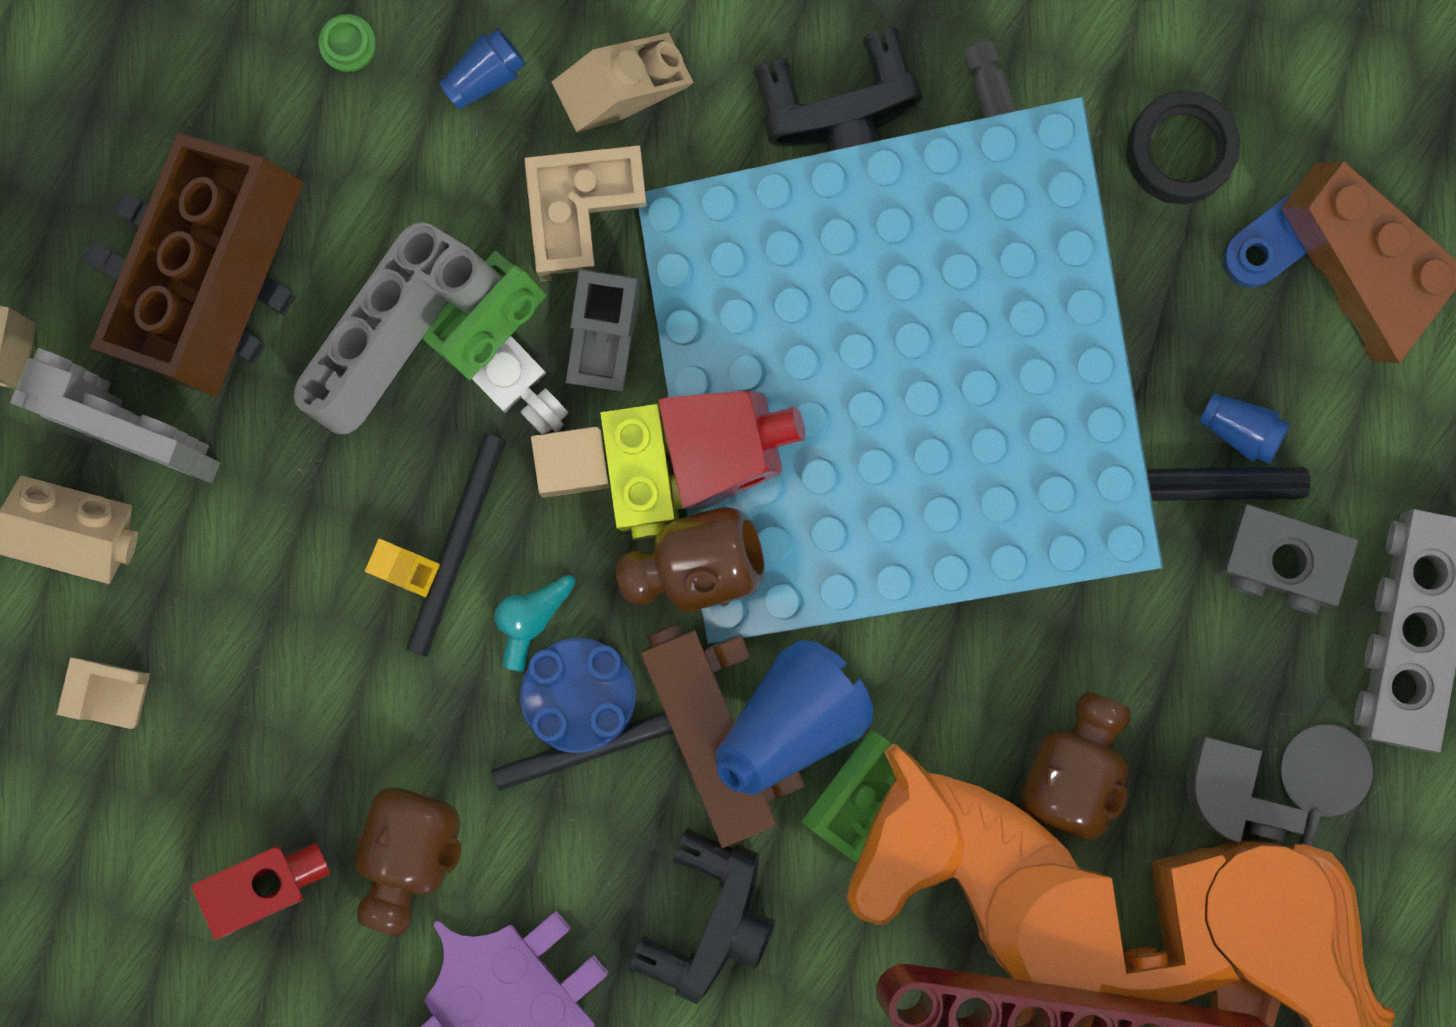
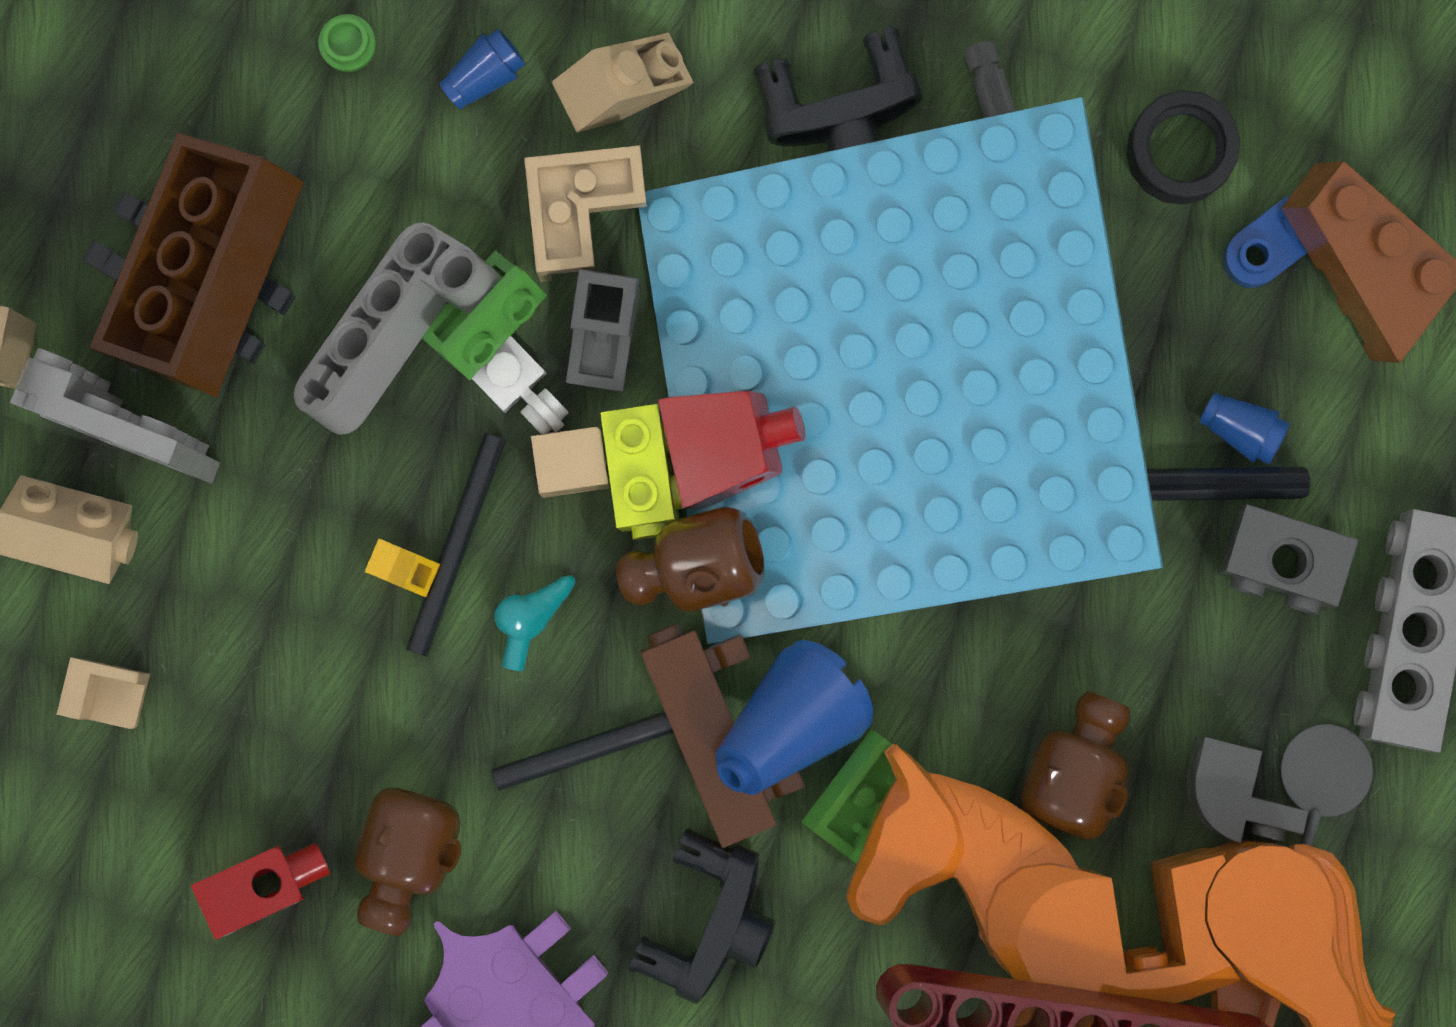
blue dish [520,638,636,753] -> none

